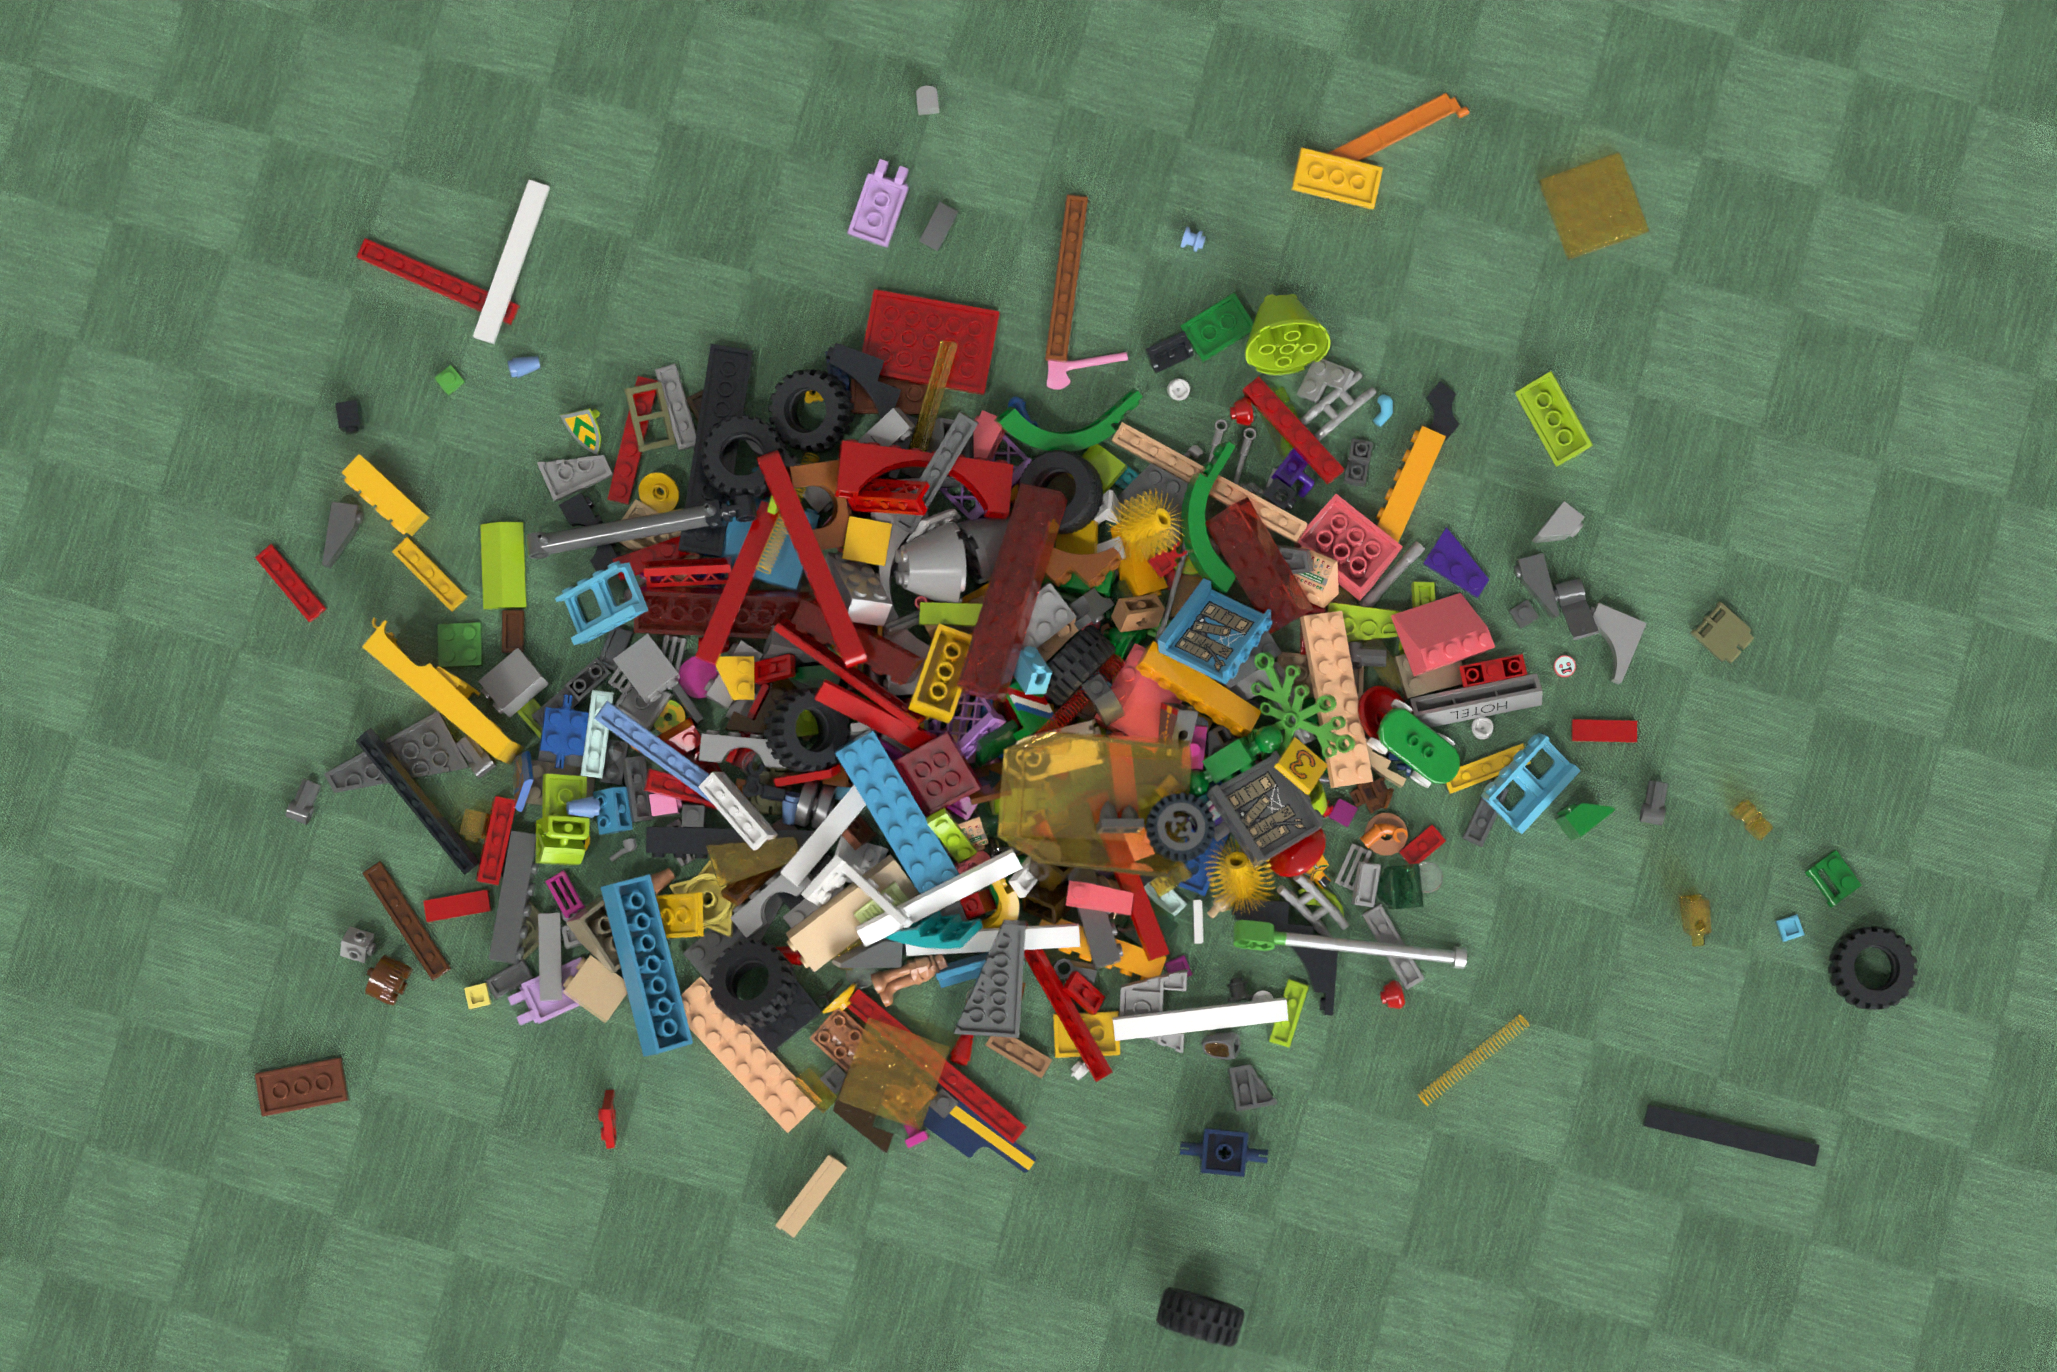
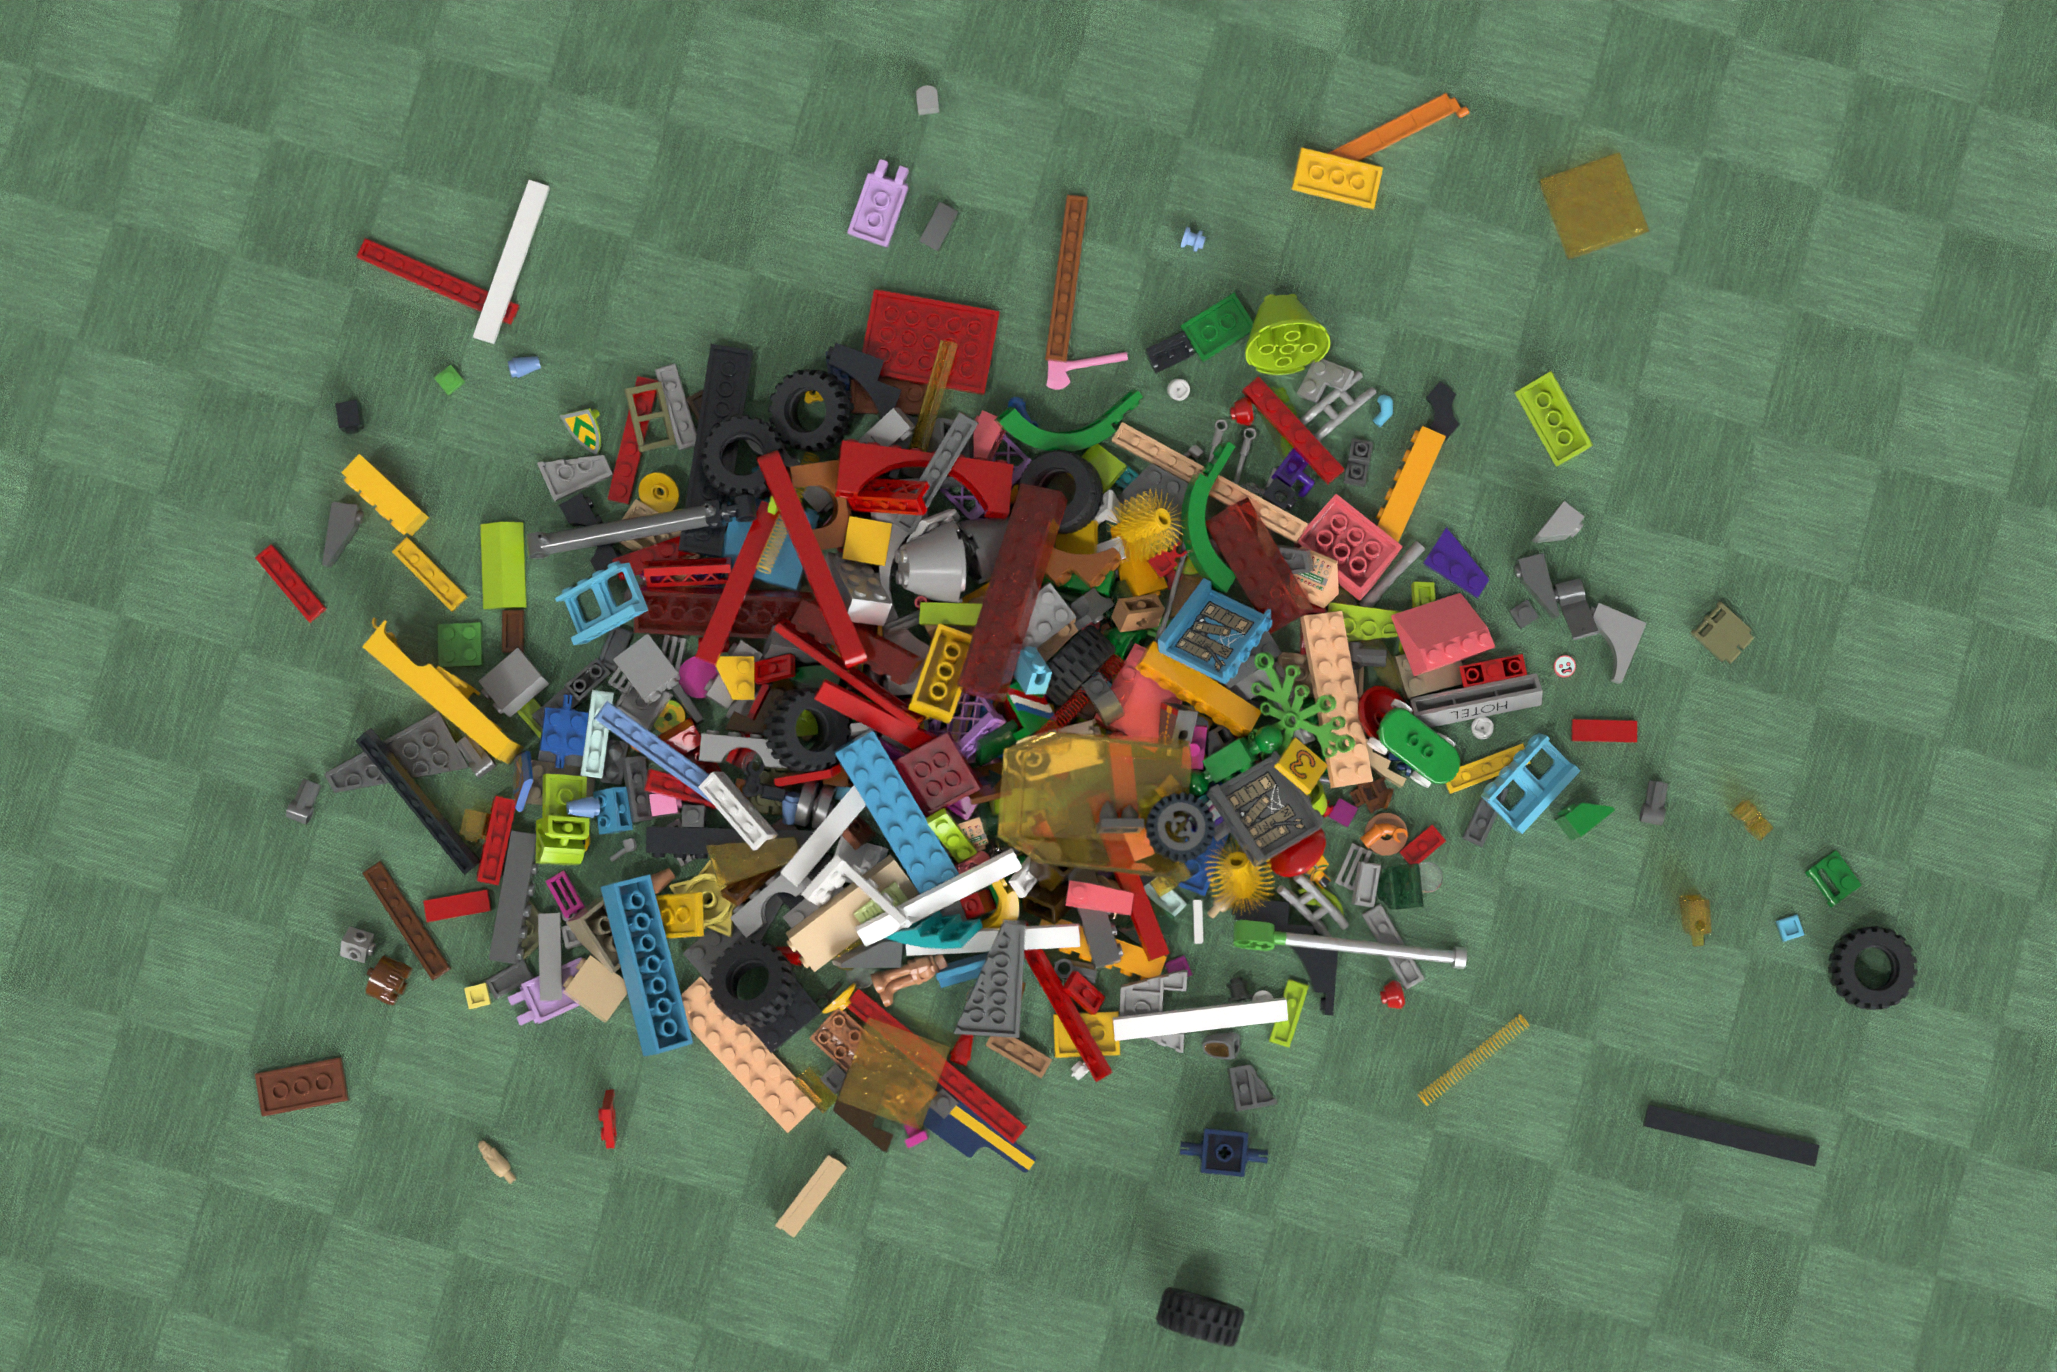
none -> tan piece [478,1141,516,1184]

